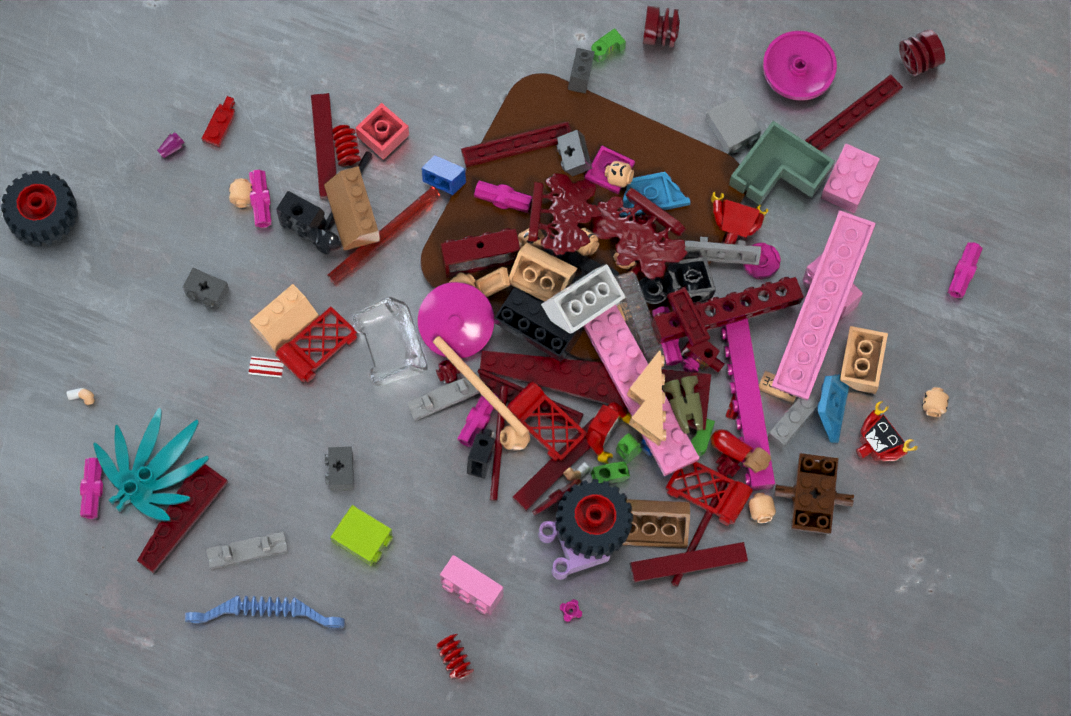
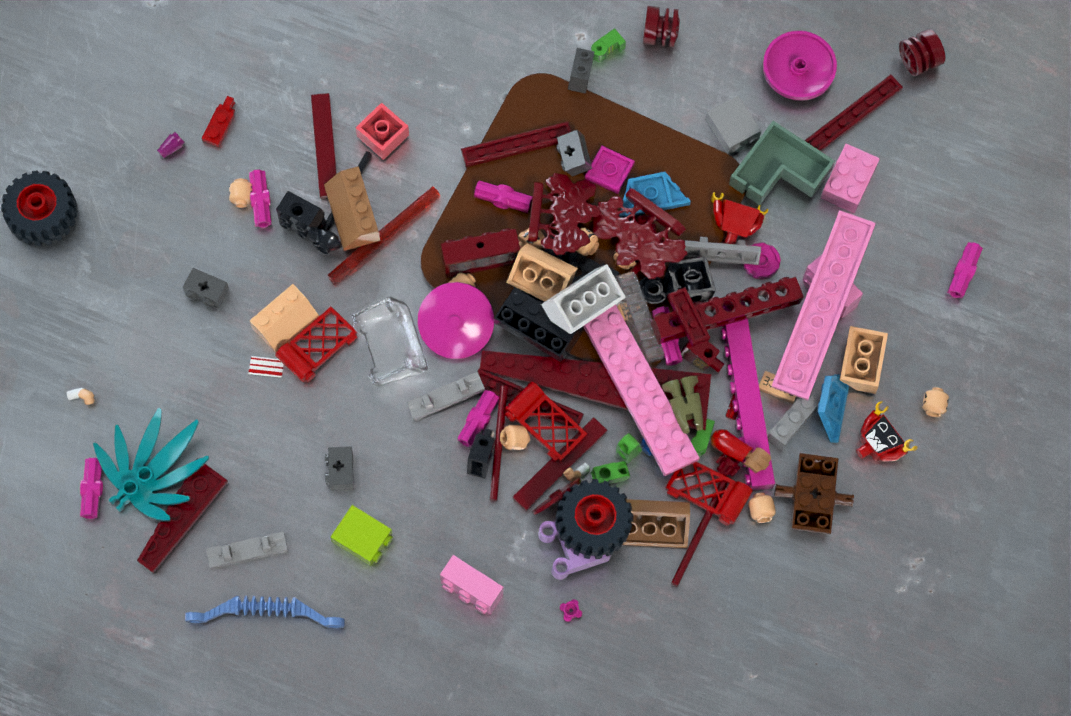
red piece [332,125,361,167] -> none
blue brick [421,155,466,195] -> none
light nougat piece [433,336,529,438] -> none
dark red gear [436,360,461,383] -> none
red piece [436,634,474,679] -> none
light nougat tile [475,267,510,297] -> none
red torso [586,402,632,464] -> none
light nougat head [605,161,634,187] -> none
light nougat slope [627,350,666,446] -> none
dark red tile [629,542,748,583] -> none
dark pink plate [681,357,700,373] -> none

